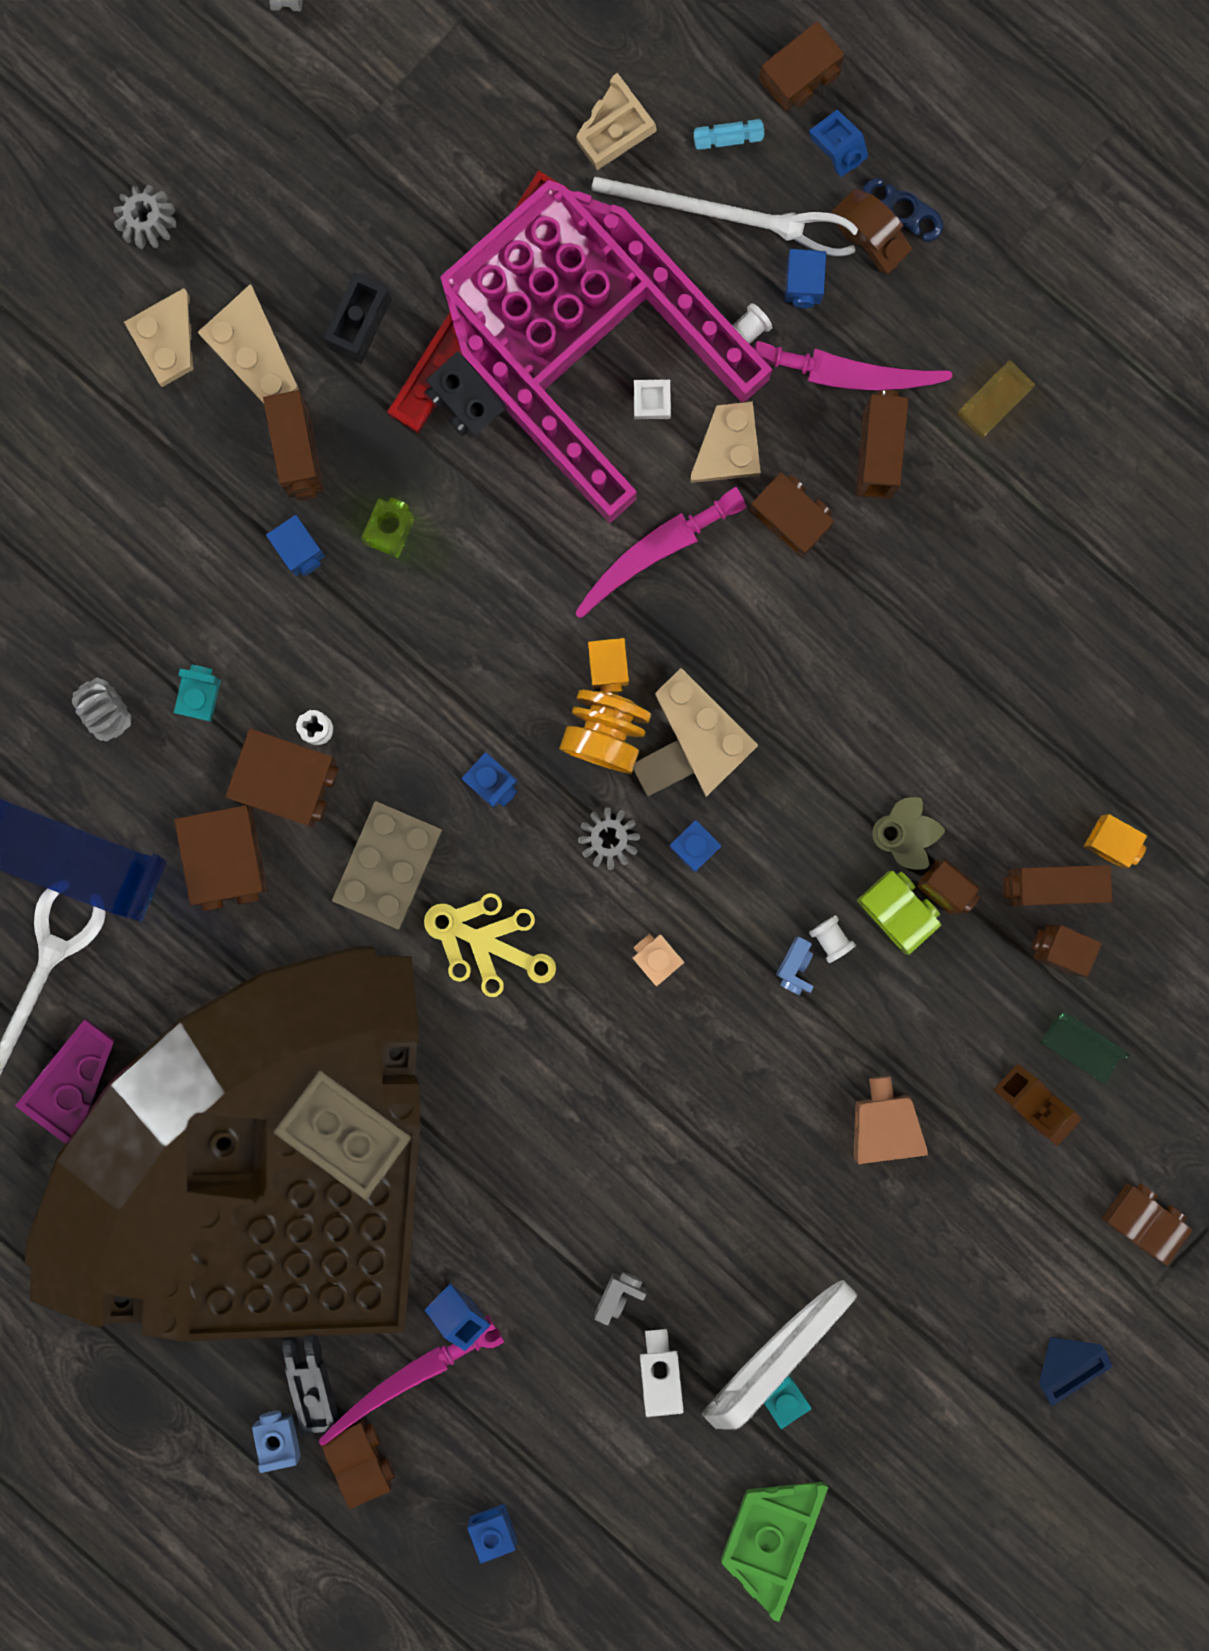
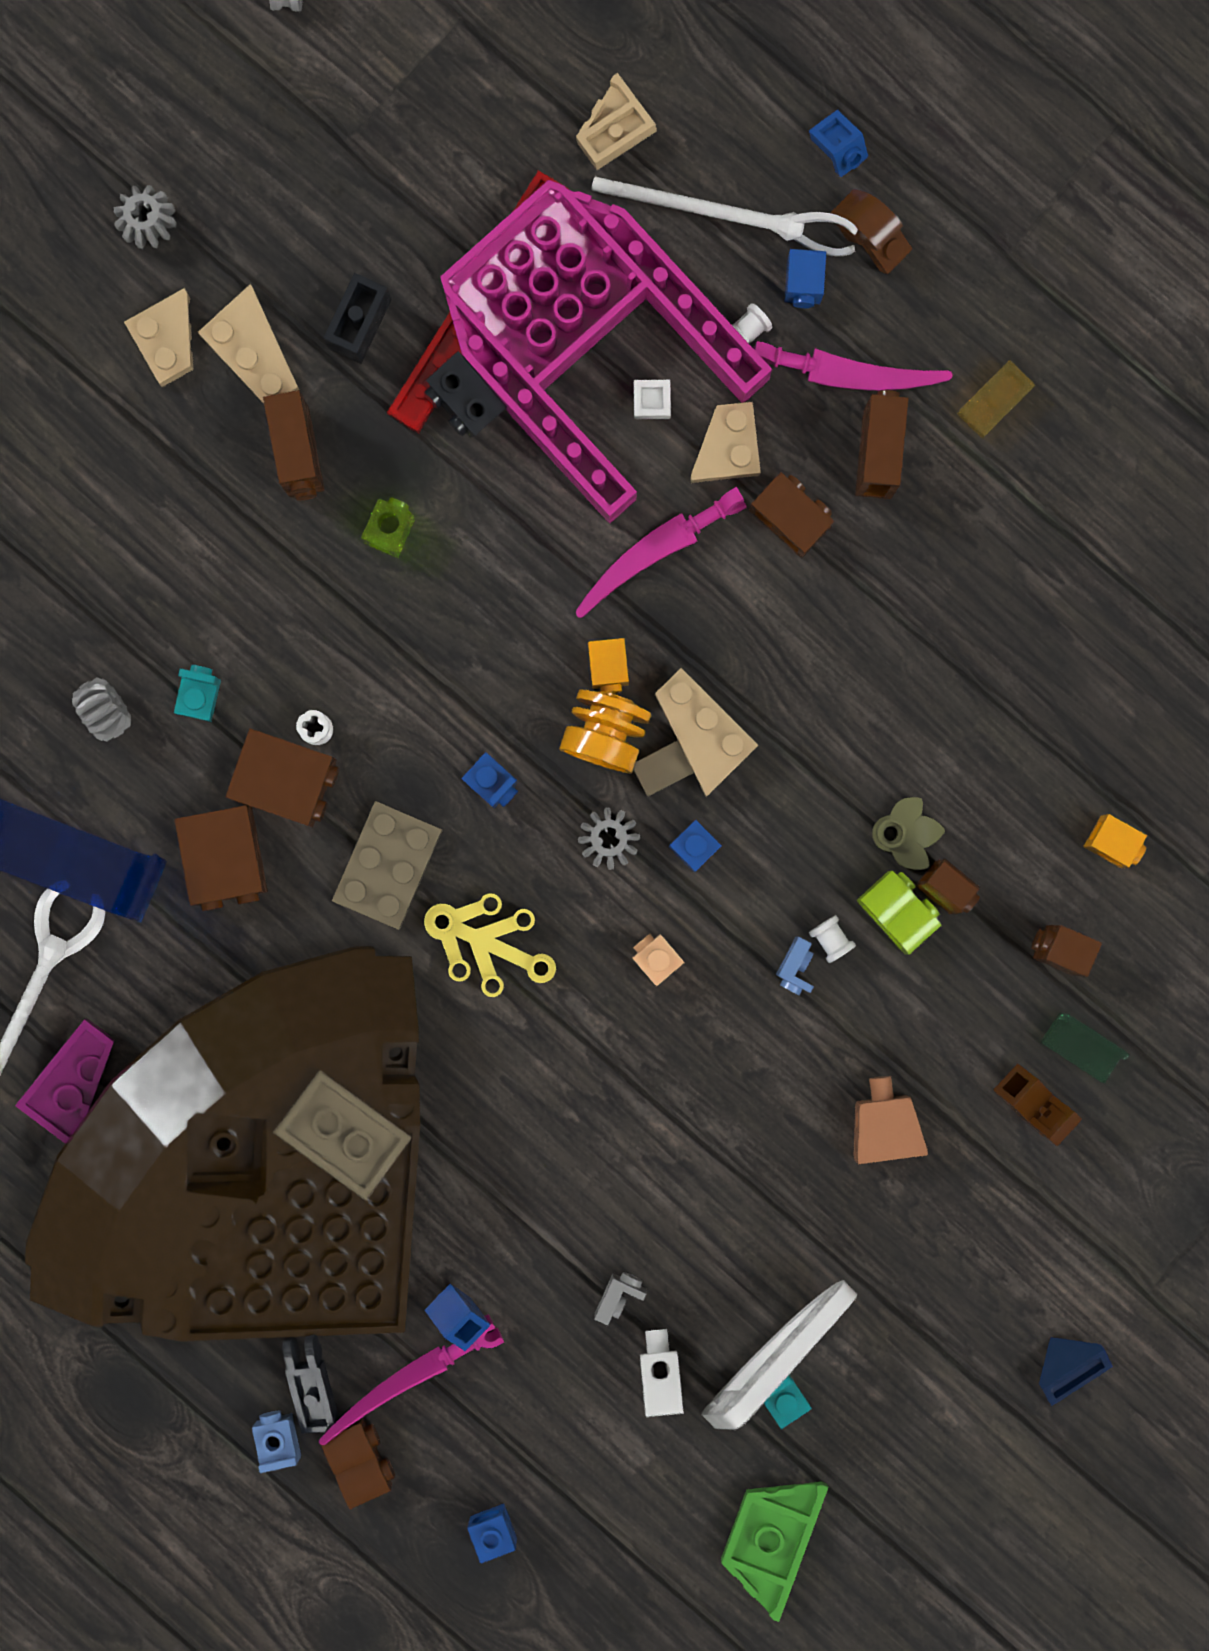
blue brick [266,515,325,576] -> none
medium azure axle [694,119,764,150] -> none
reddish brown brick [759,21,845,112] -> none
dark blue piece [863,178,944,242] -> none
reddish brown brick [1003,865,1112,906] -> none
reddish brown brick [1101,1183,1192,1266] -> none

